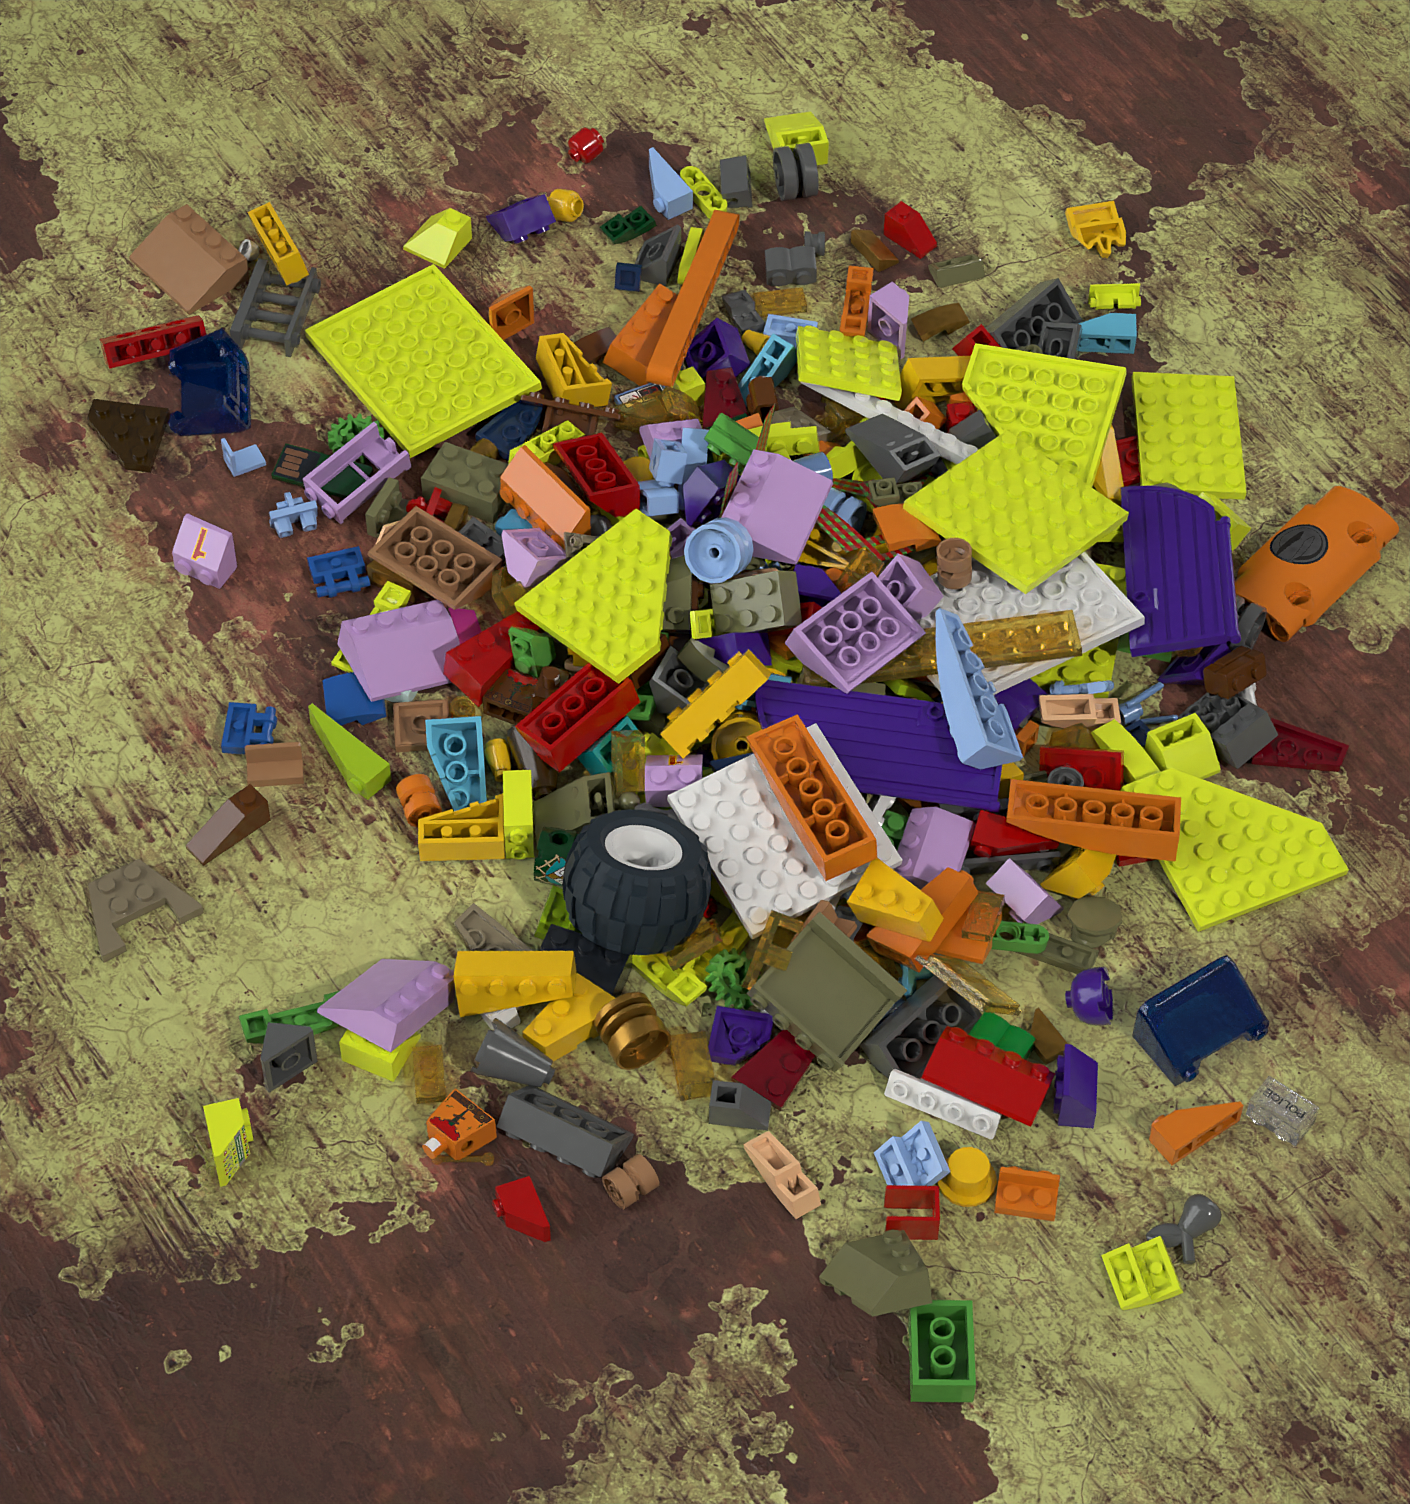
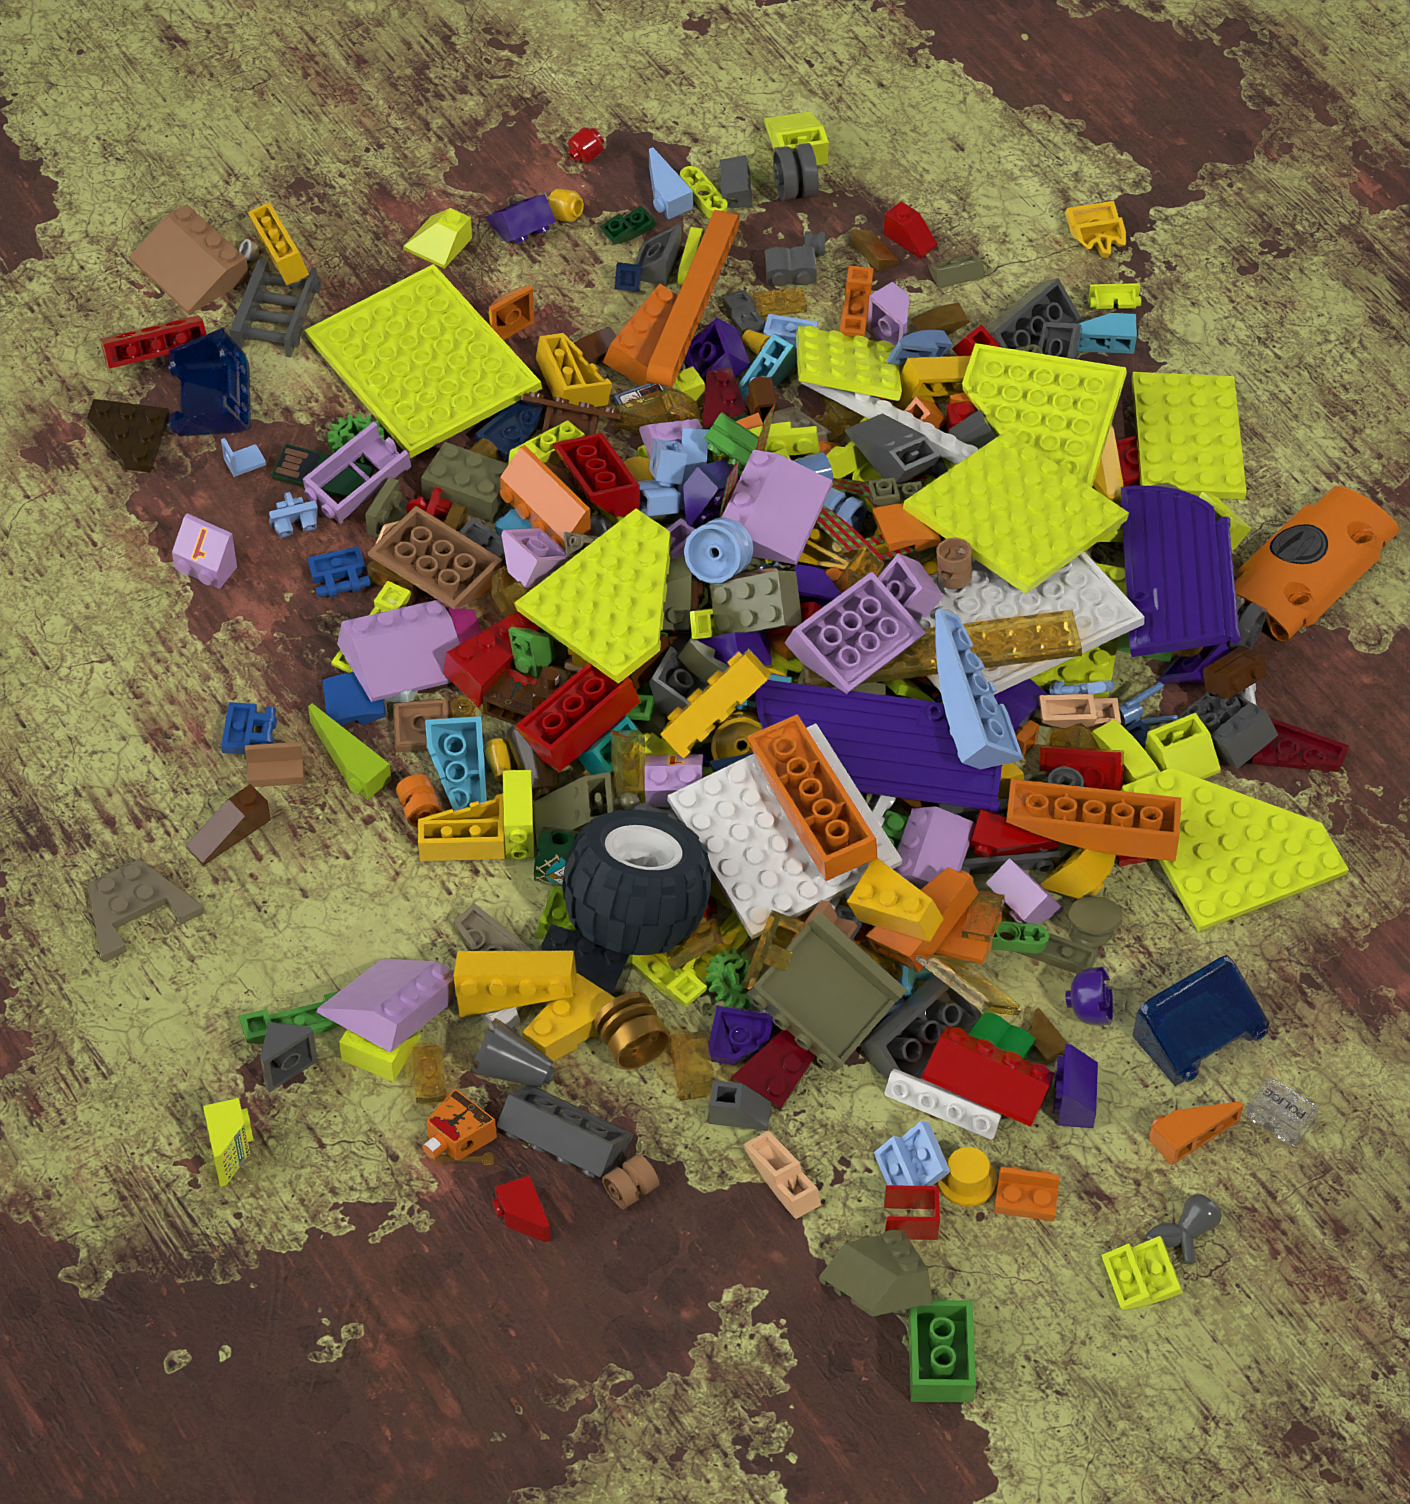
none -> medium blue slope [886,330,953,365]

